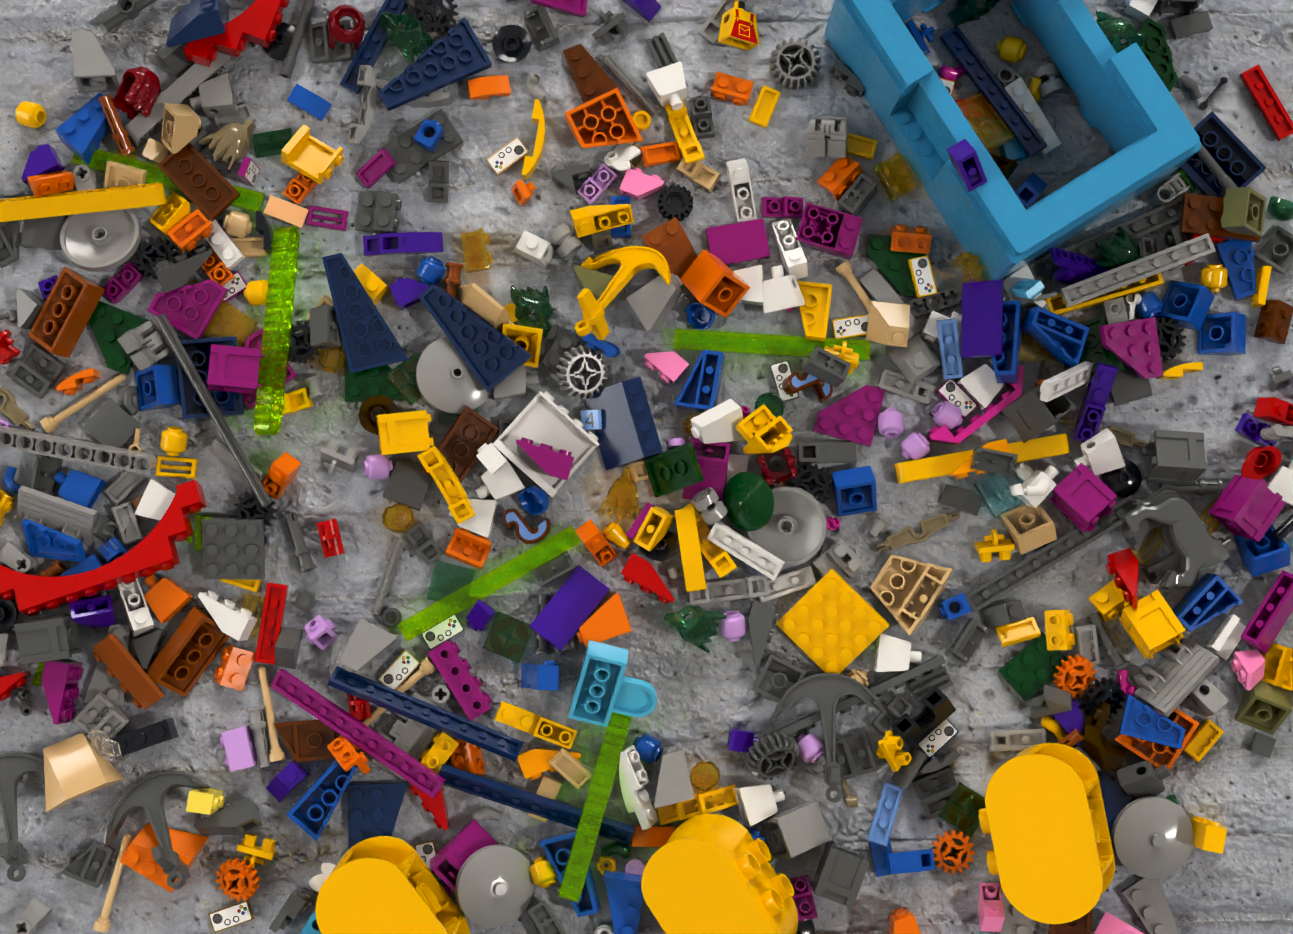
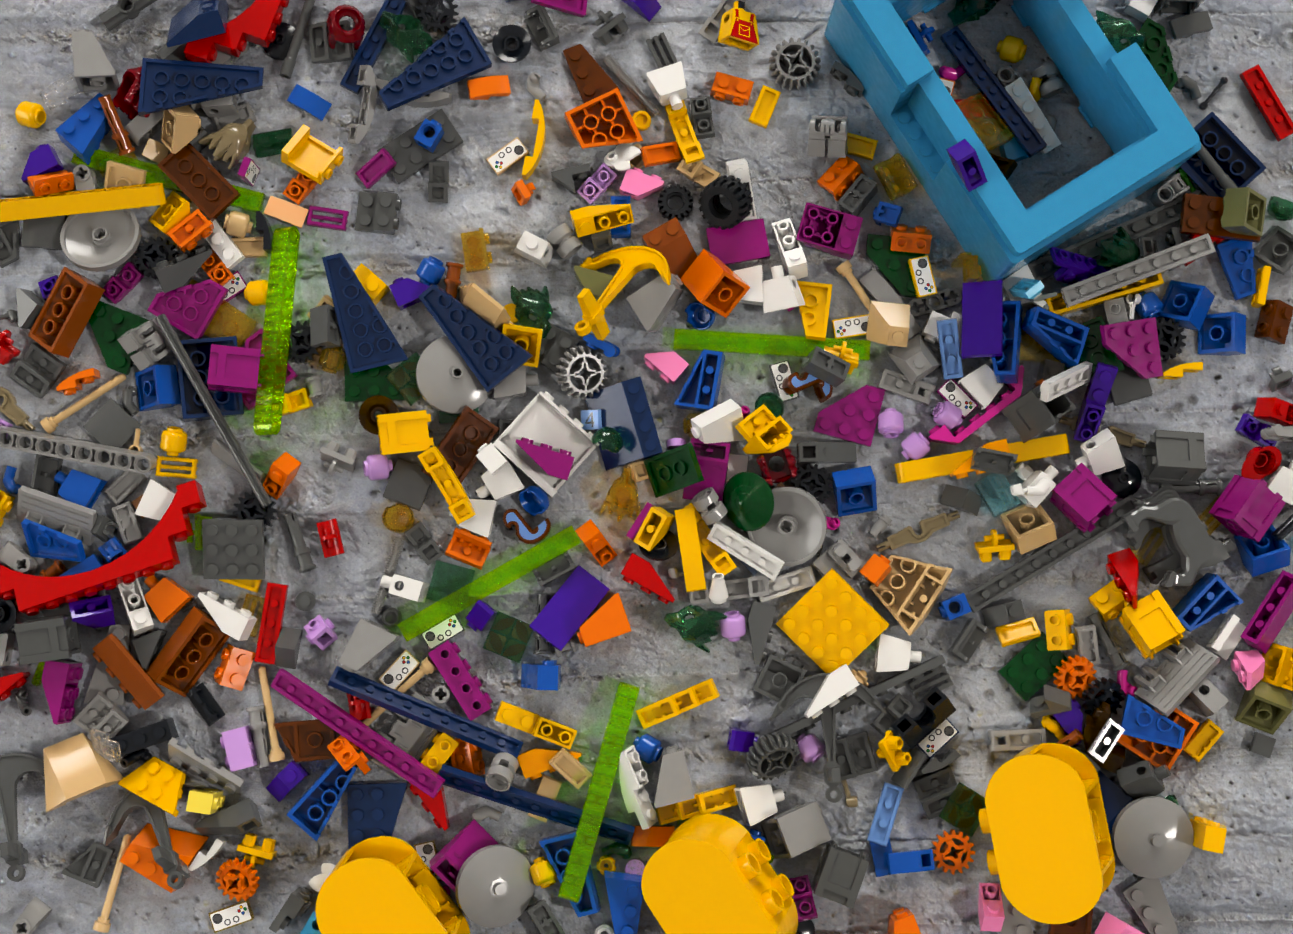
dark purple slope [363,232,443,256] -> none
medium azure brick [568,640,657,727] -> none
yellow cone [602,521,631,550] -> none
clear yellow hair [689,761,721,792] -> none
magenta slope [761,196,803,218] -> none
blue slope [1015,172,1048,209] -> none
yellow head [1201,264,1228,292] -> none
none -> yellow wing [118,757,186,817]
none -> black arm [120,748,152,768]
none -> dark blue wing [138,58,264,116]
none -> light grey wing [168,737,244,794]
none -> black hinge [186,682,226,727]
none -> white slope [188,836,228,871]
none -> white torso [380,574,430,603]
none -> light grey wheel [485,752,519,792]
none -> clear green hair [591,426,623,453]
none -> yellow slope [636,678,720,729]
none -> black tyre [698,175,753,230]
none -> white cone [709,573,729,604]
none -> white slope [804,664,860,719]
none -> orange brick [859,553,892,587]
none -> blue bracket [873,201,903,227]
none -> slope [1087,718,1125,763]

